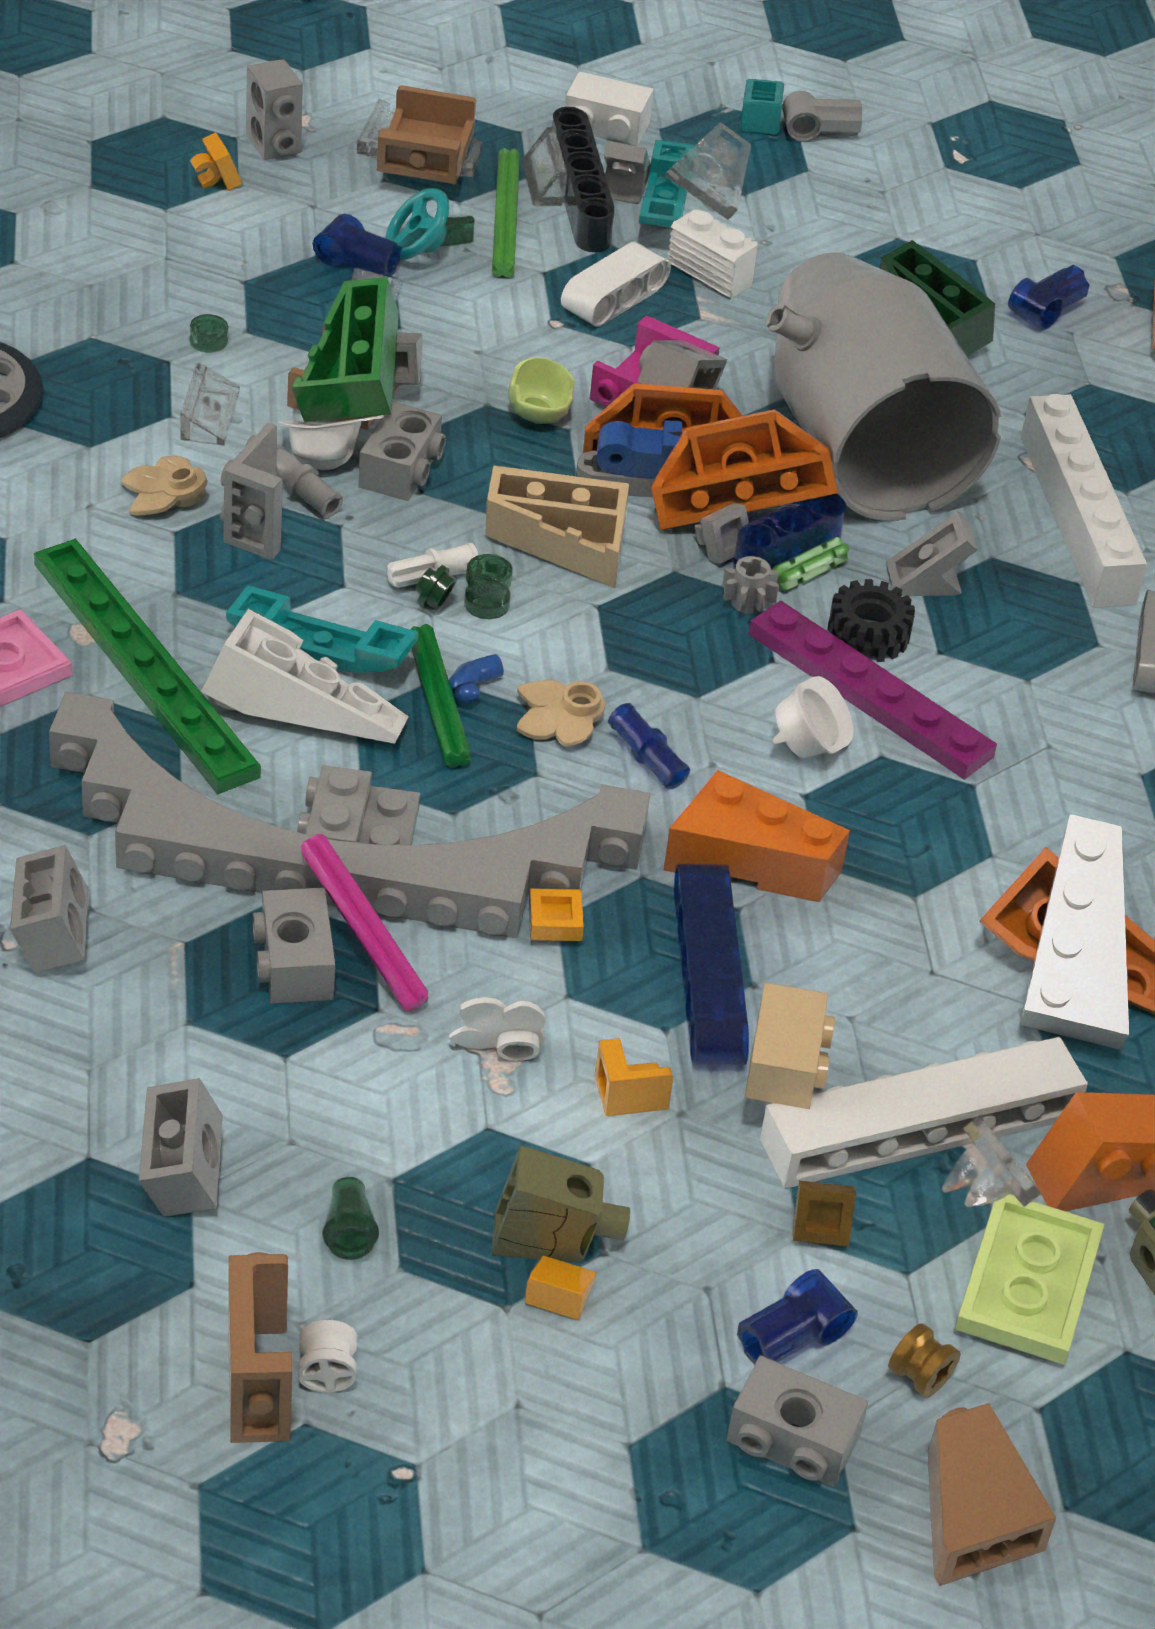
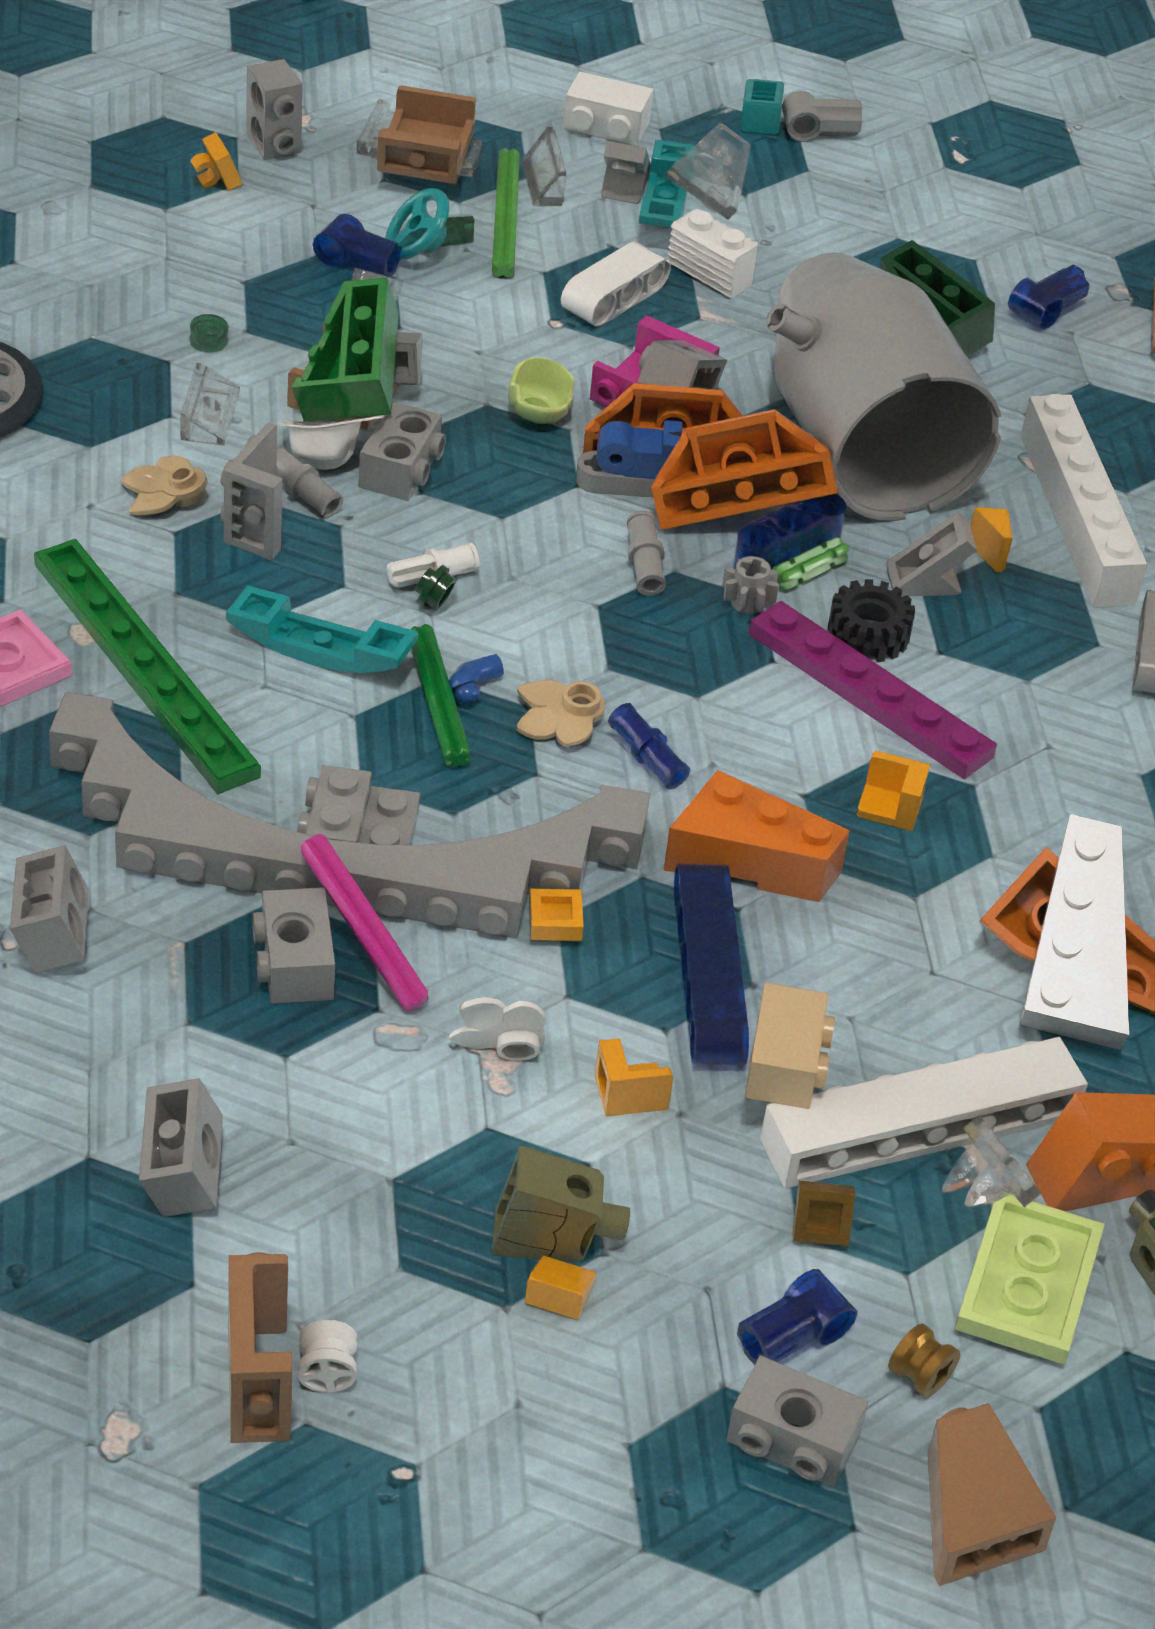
white wedge [201,609,408,744] -> none
clear green cone [322,1177,379,1260] -> none
clear green wheel [464,554,513,619] -> none
tan wedge [485,465,629,588] -> none
black beam [550,107,615,253] -> none
light grey tile [694,503,754,564] -> none
white piece [772,676,854,758] -> none
none -> light grey pin [626,511,666,596]
none -> light orange panel [857,751,930,831]
none -> light orange slope [970,507,1012,572]

